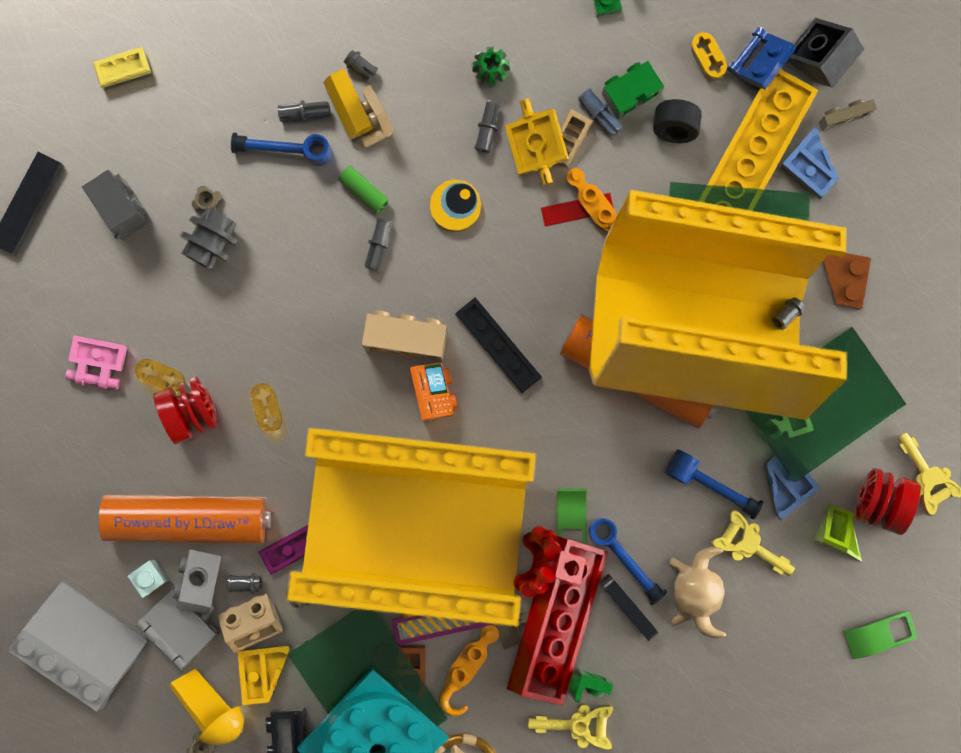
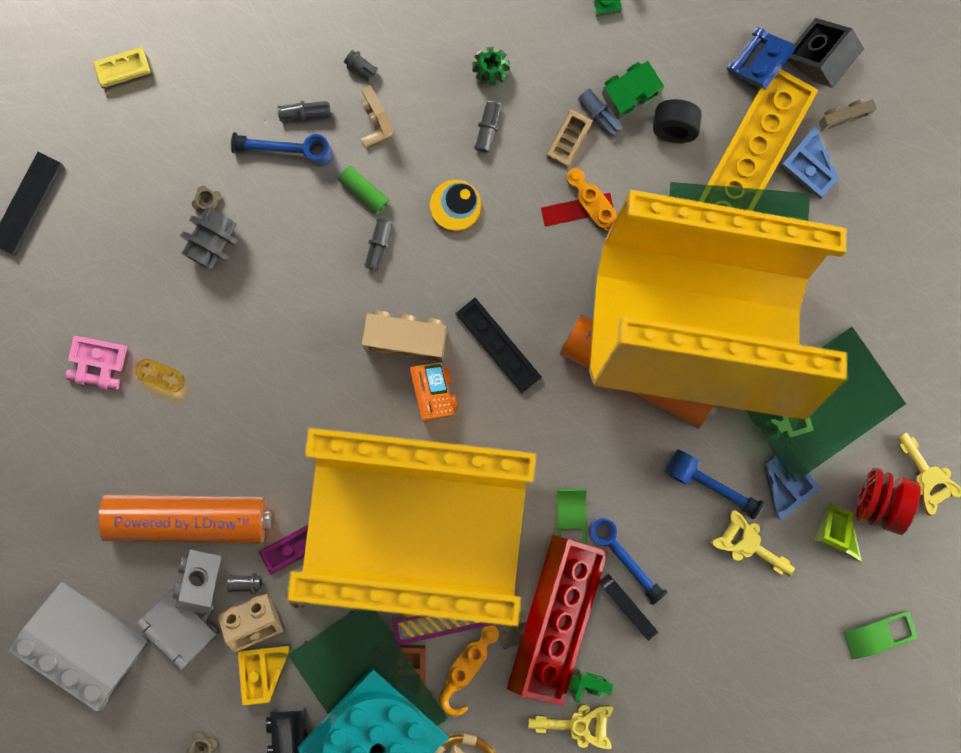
dark grey brick [82,169,148,240] -> none
light aqua brick [128,559,171,598] -> none
red wheel [153,376,218,445] -> none
yellow piece [169,669,244,745] -> none
clear yellow beam [250,383,282,433] -> none
yellow piece [323,68,373,139] -> none
yellow plate [505,98,569,186] -> none
red piece [513,526,585,598] -> none
tan piece [669,547,726,638] -> none
yellow beam [690,32,727,81] -> none
dark grey pin [772,297,805,330] -> none
dark orange wing [823,253,871,310] -> none

